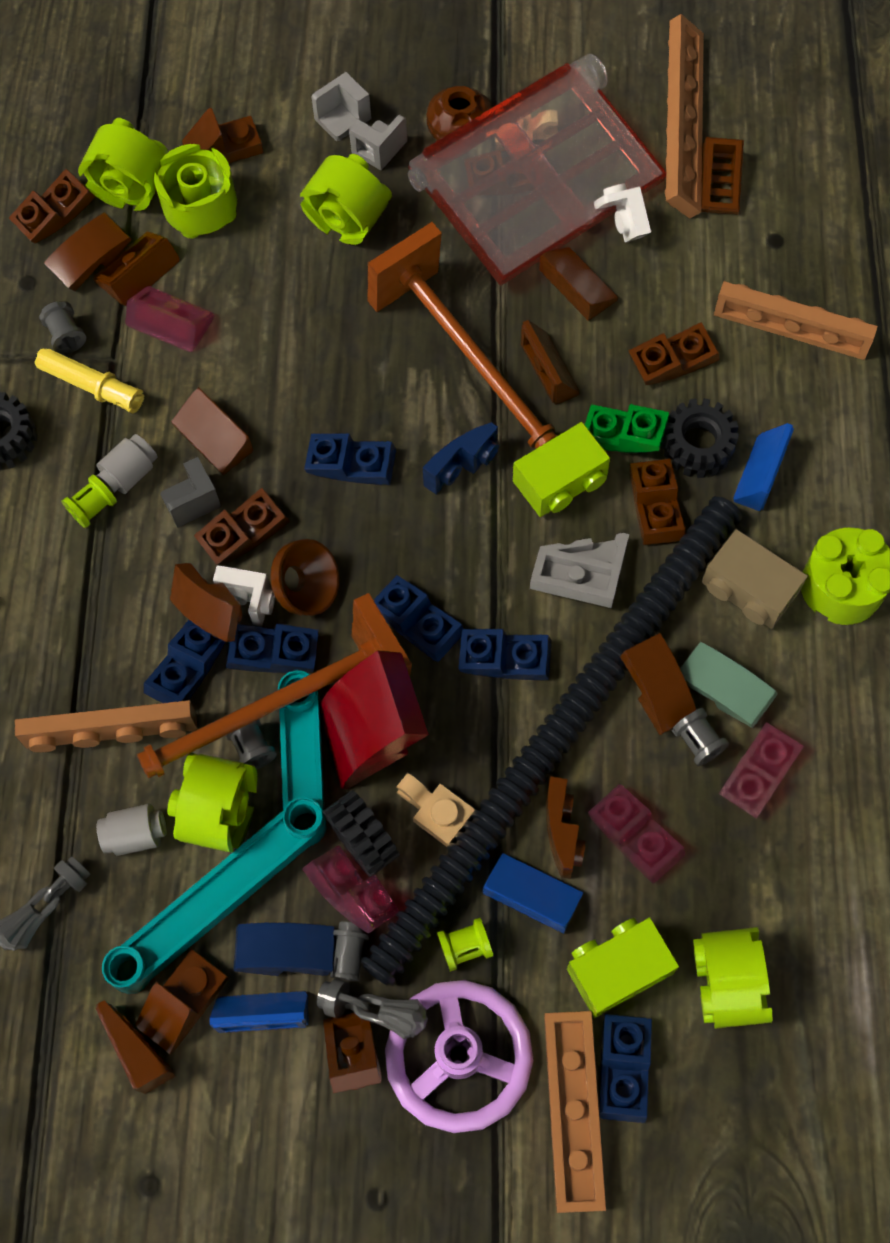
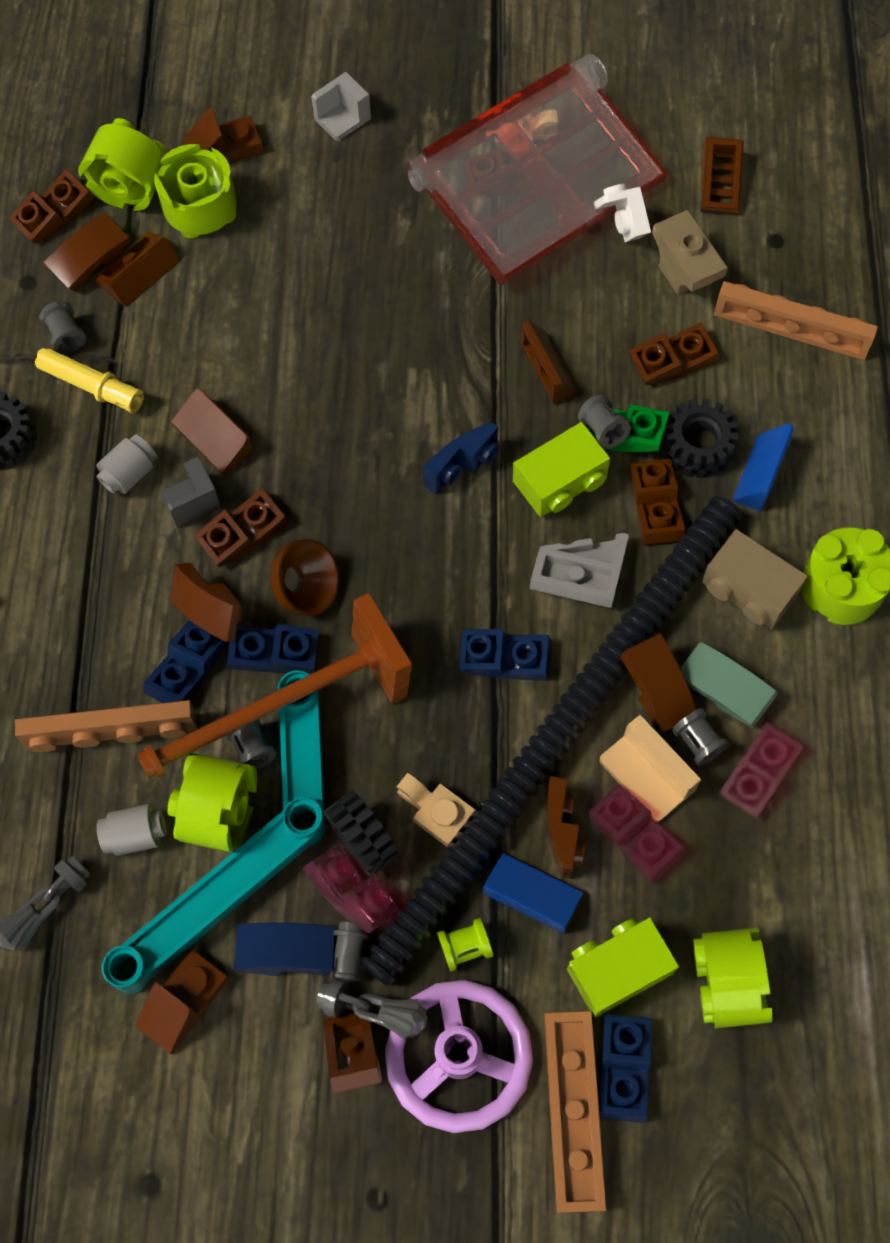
lime bush [61,475,117,528] -> none
reddish brown slope [95,1000,176,1094] -> none
clear pink slope [125,286,214,352] -> none
blue slope [210,991,309,1033] -> none
white bracket [213,565,275,627] -> none
lime brick [300,154,392,245] -> none
dark blue slope [304,434,396,485] -> none
dark red slope [319,650,429,789] -> none
light grey panel [349,115,407,170] -> none
dark orange tile [368,222,557,449] -> none
dark blue slope [374,575,464,662] -> none
reddish brown piece [427,86,493,147] -> none
reddish brown slope [539,247,618,321] -> none
medium nougat plate [665,14,704,219] -> none
none -> dark grey bush [578,395,631,449]
none -> tan panel [599,715,701,823]
none -> dark tan brick [652,210,728,295]

